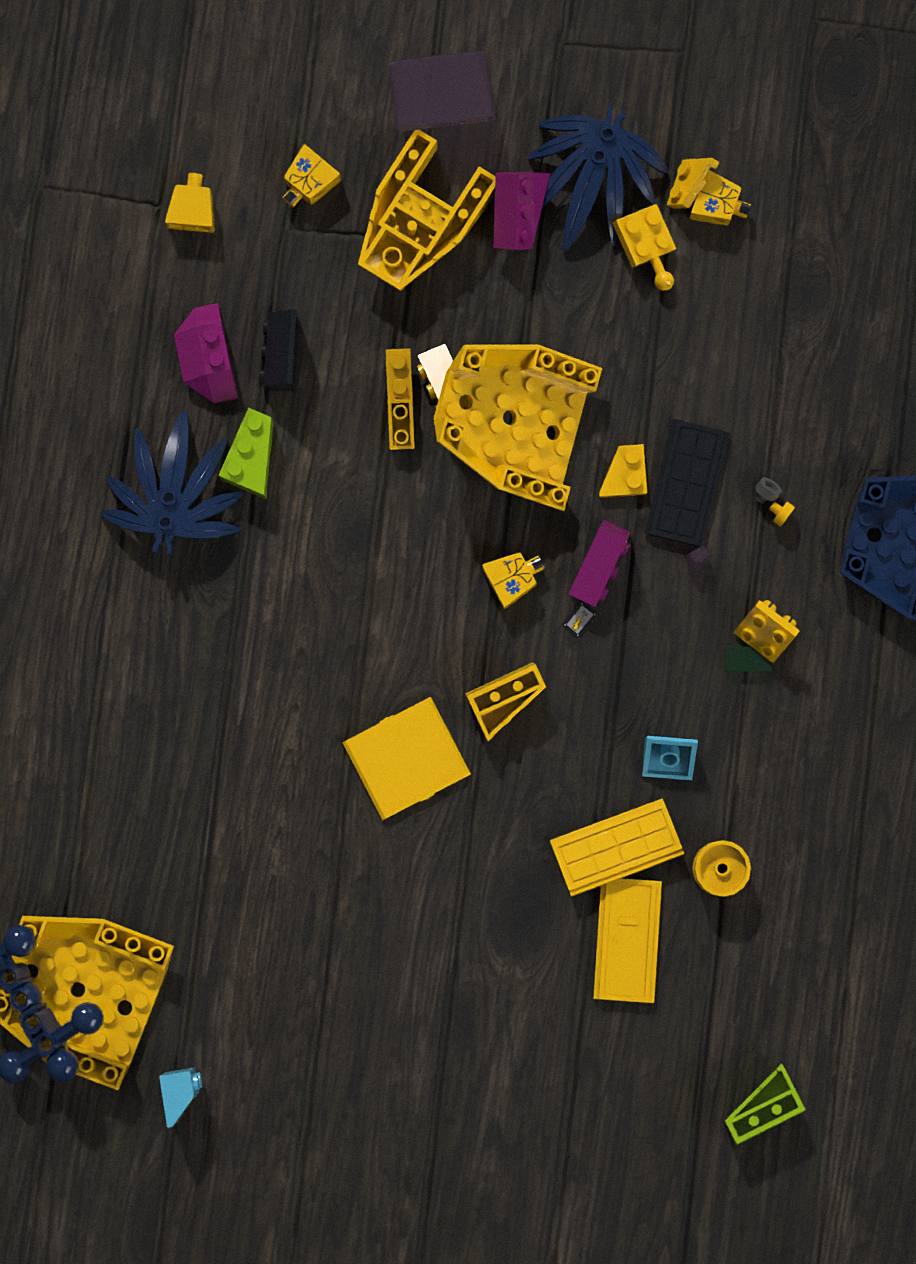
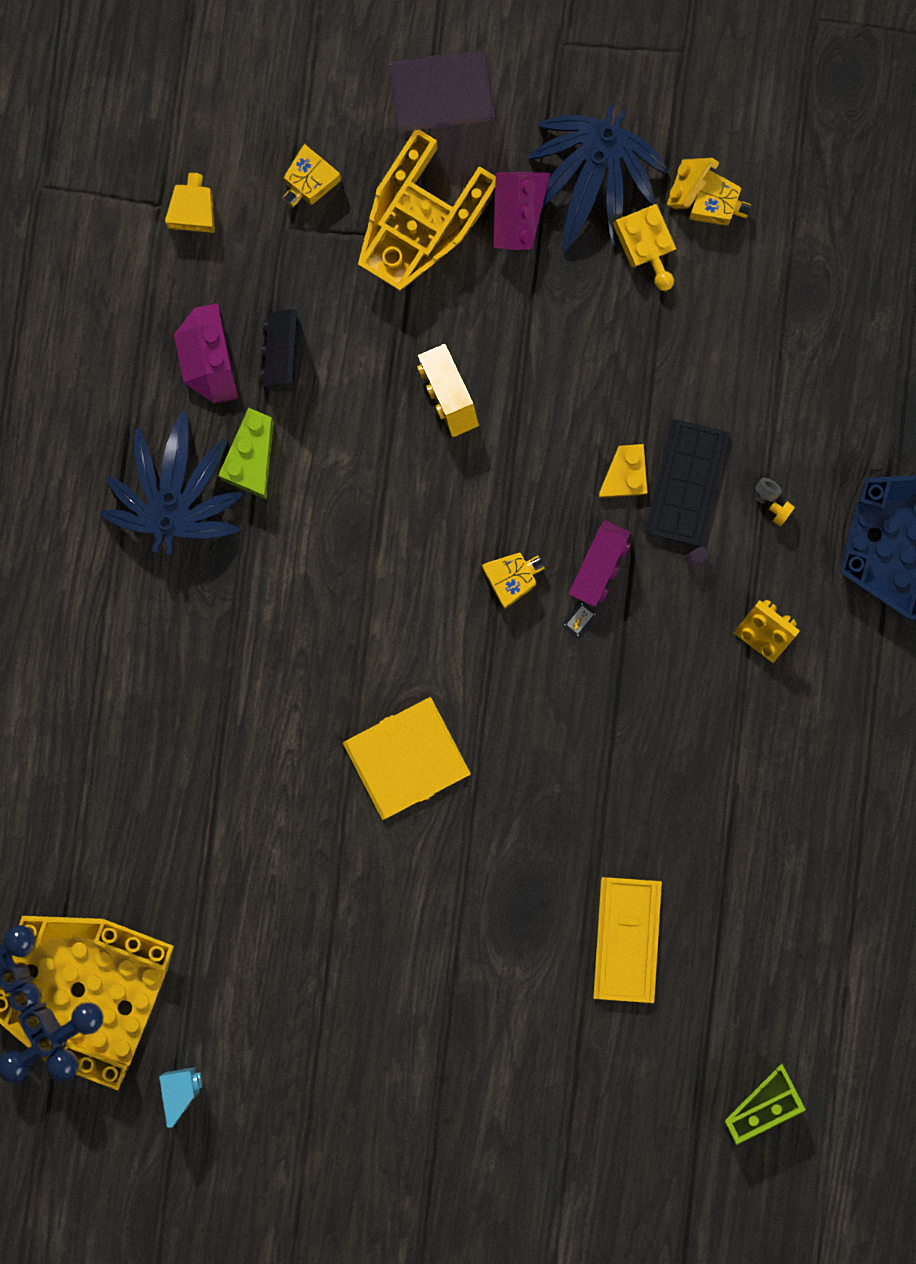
yellow slope [385,349,415,450] -> none
yellow wedge [433,345,602,511] -> none
yellow wedge [465,662,546,741] -> none
yellow piece [550,798,684,897] -> none
medium azure slope [642,736,698,780] -> none
yellow wheel [692,840,751,897] -> none
clear green tile [725,646,772,672] -> none

